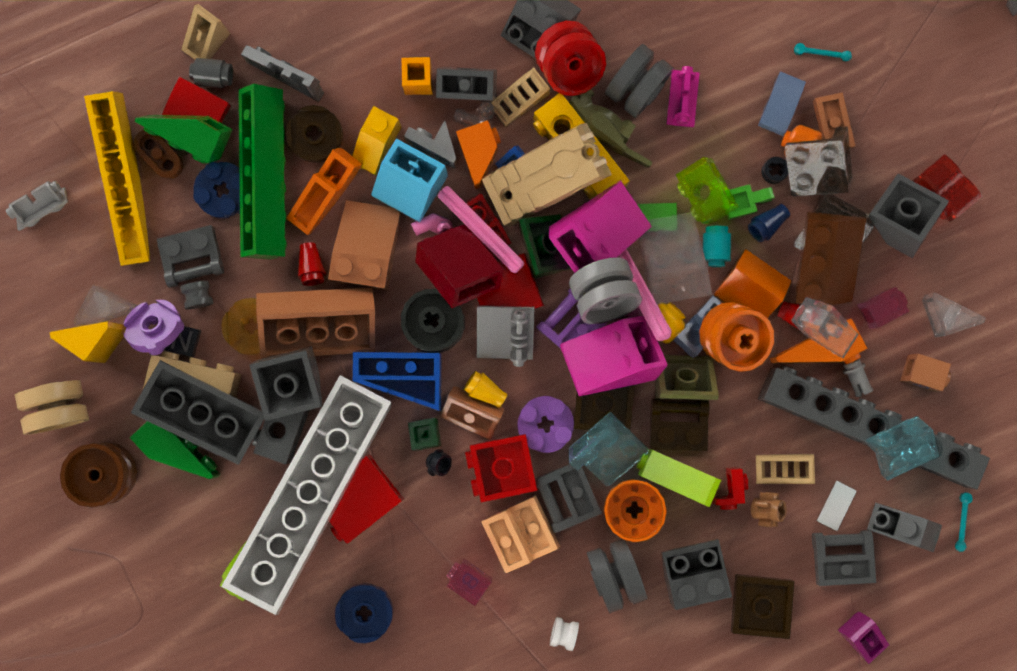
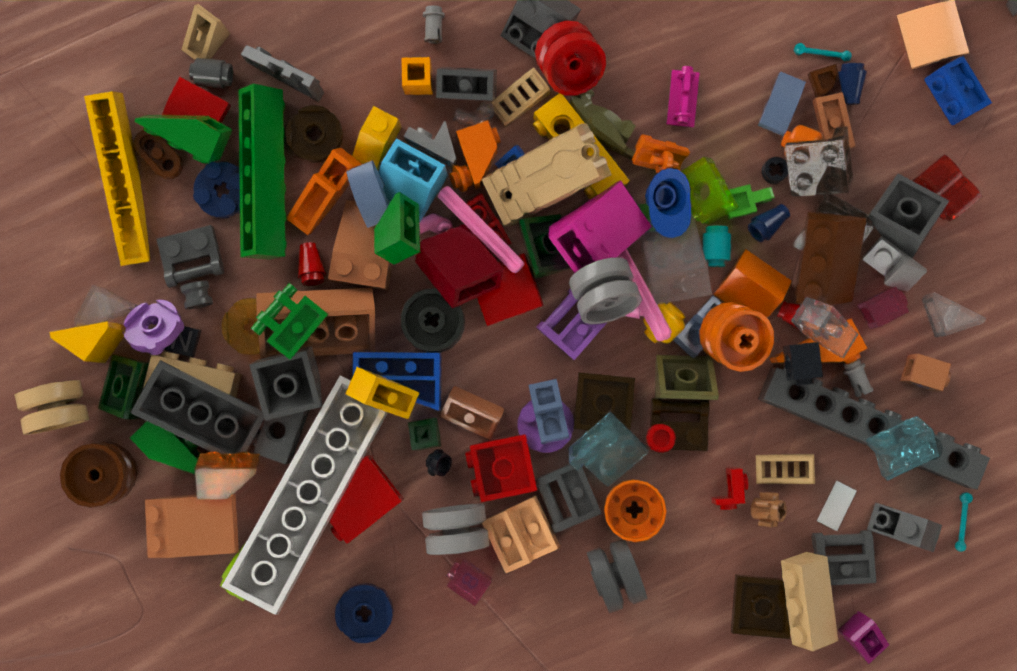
light grey hinge [6,181,68,231] -> none
yellow cone [464,371,507,408] -> none
light grey hinge [477,306,534,367] -> none
white wheel [550,617,579,651] -> none
dark pink slope [560,316,668,396] -> none
dark grey wheel [604,44,675,118] -> none
lime slope [636,449,721,507] -> none
dark grey slope [661,539,732,610] -> none
none -> dark green slope [98,354,149,420]
none -> nougat slope [145,494,239,558]
none -> clear orange slope [195,451,260,499]
none -> green plate [250,283,328,360]
none -> yellow slope [345,367,419,419]
none -> sand blue slope [346,160,390,228]
none -> green slope [374,192,420,265]
none -> light grey wheel [422,504,489,555]
none -> light grey pin [423,6,445,44]
none -> orange plate [449,164,473,192]
none -> sand blue slope [529,379,569,445]
none -> orange hips [631,134,690,173]
none -> blue piece [645,168,691,238]
none -> red tile [646,424,676,453]
none -> tan brick [781,552,838,651]
none -> black brick [783,342,823,386]
none -> reddish brown tile [808,64,838,98]
none -> dark blue cone [838,63,867,105]
none -> light grey slope [862,236,927,292]
none -> light nougat slope [897,0,969,70]
none -> blue bracket [924,56,992,125]

